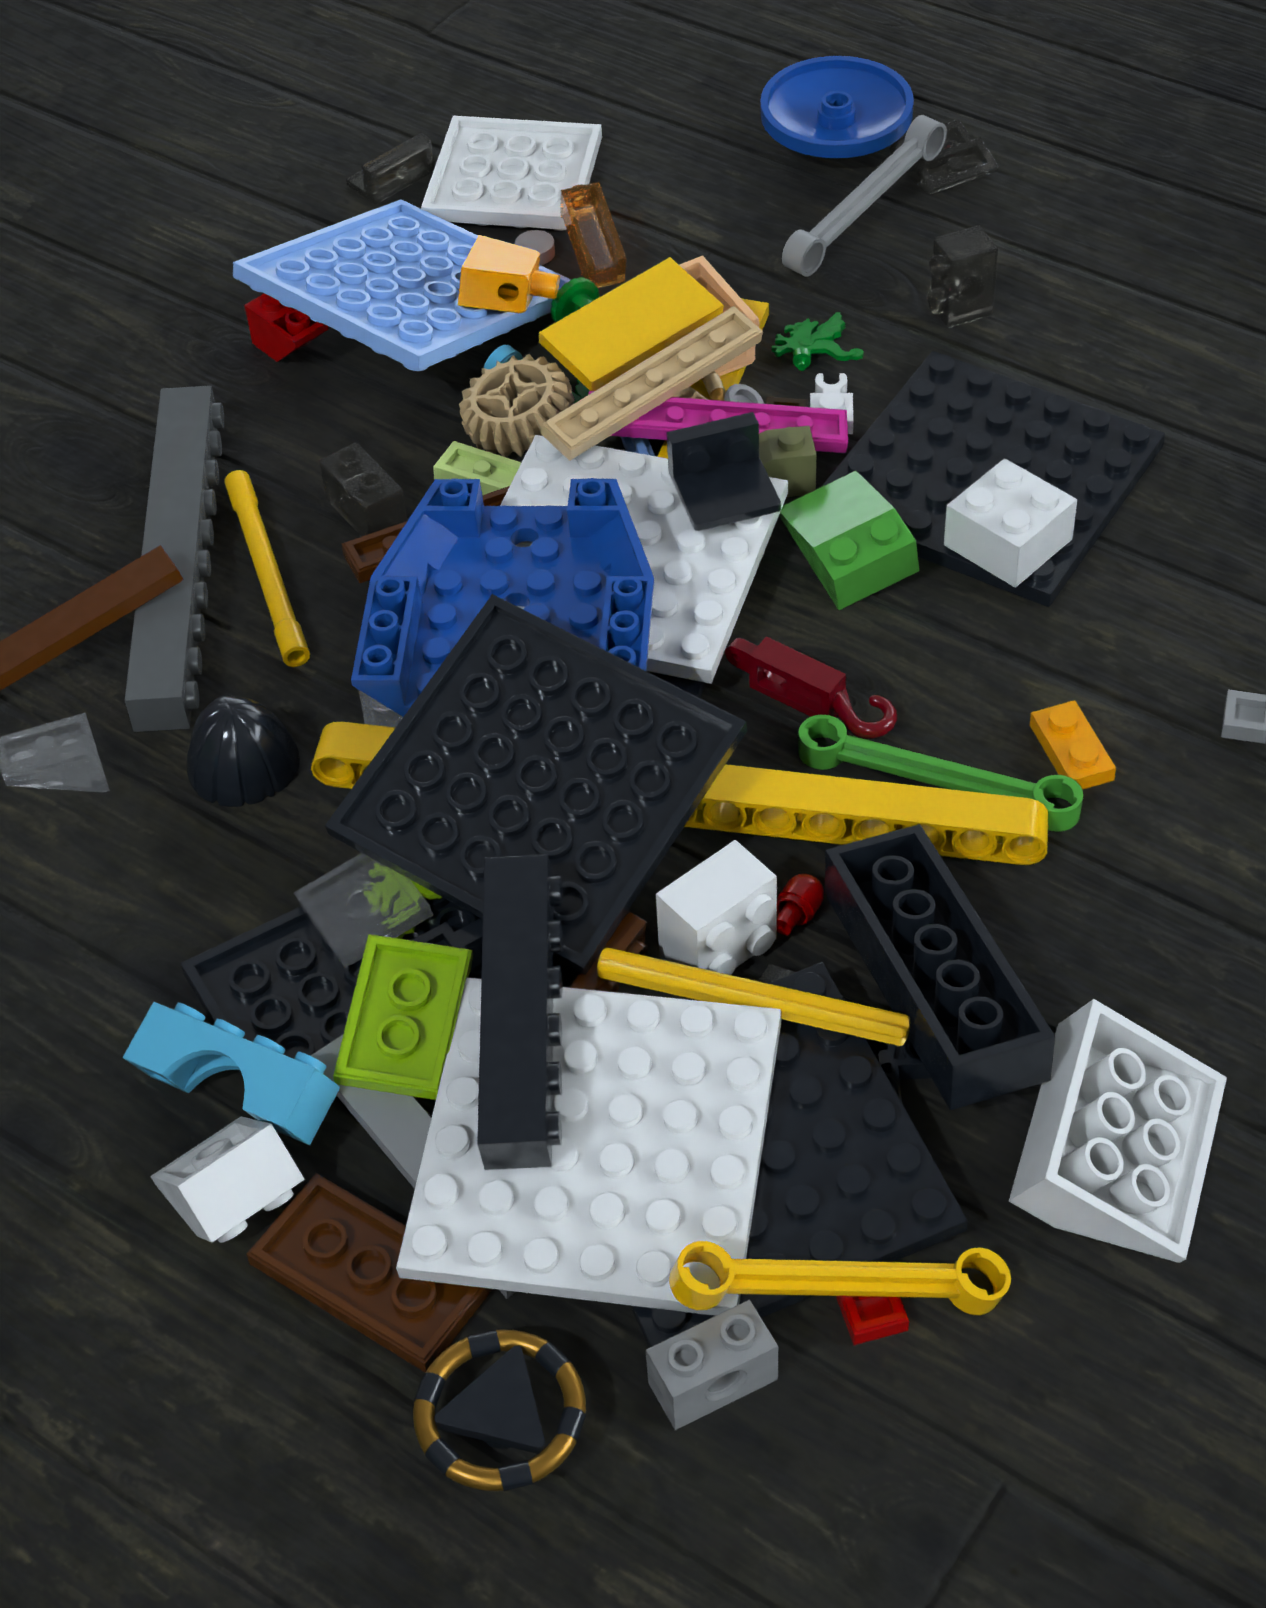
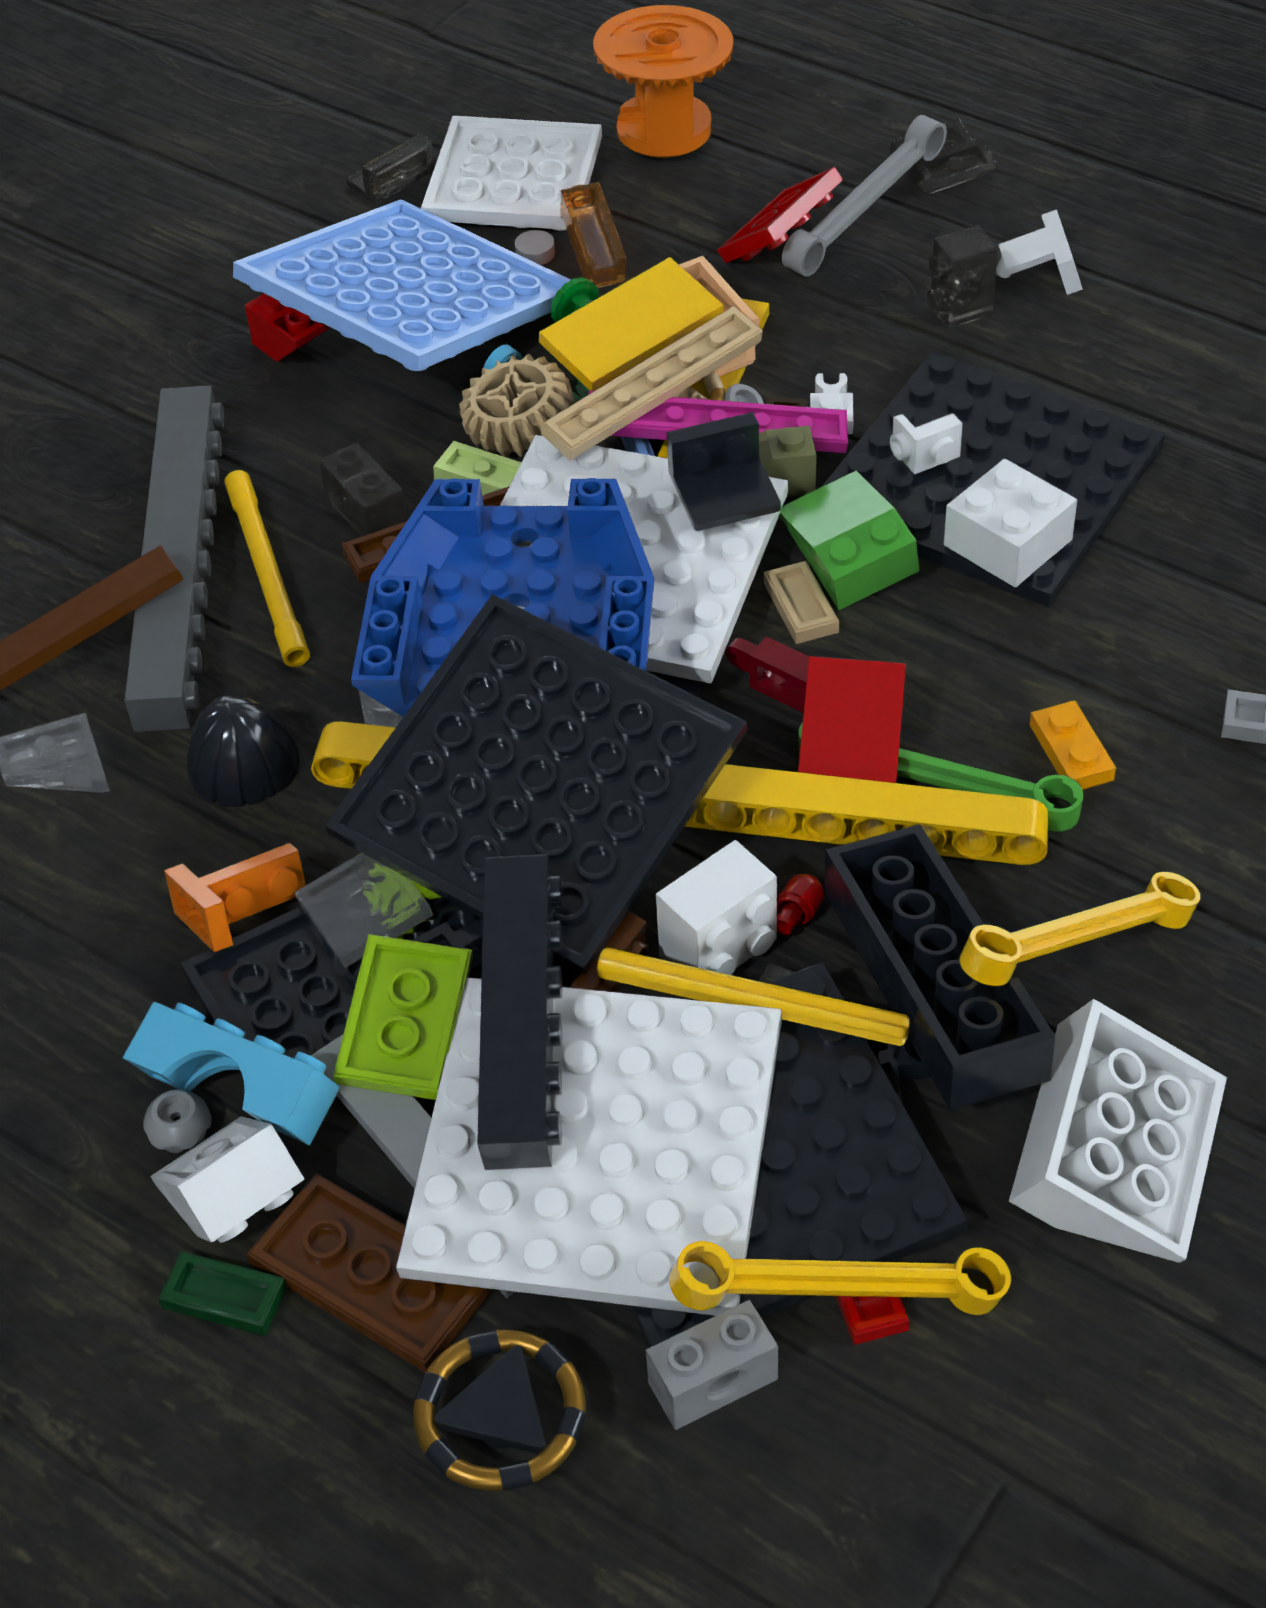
light orange torso [458,235,560,313] -> none
blue dish [760,56,914,158] -> none
green piece [771,312,864,371] -> none
none -> light grey plate [143,1089,212,1153]
none -> dark green tile [158,1251,287,1336]
none -> orange bracket [164,843,307,953]
none -> orange piece [593,5,733,158]
none -> red plate [717,166,843,263]
none -> tan tile [764,561,839,644]
none -> red tile [798,656,906,783]
none -> white bracket [890,413,963,474]
none -> yellow piece [959,872,1200,986]
none -> white piece [995,209,1083,295]

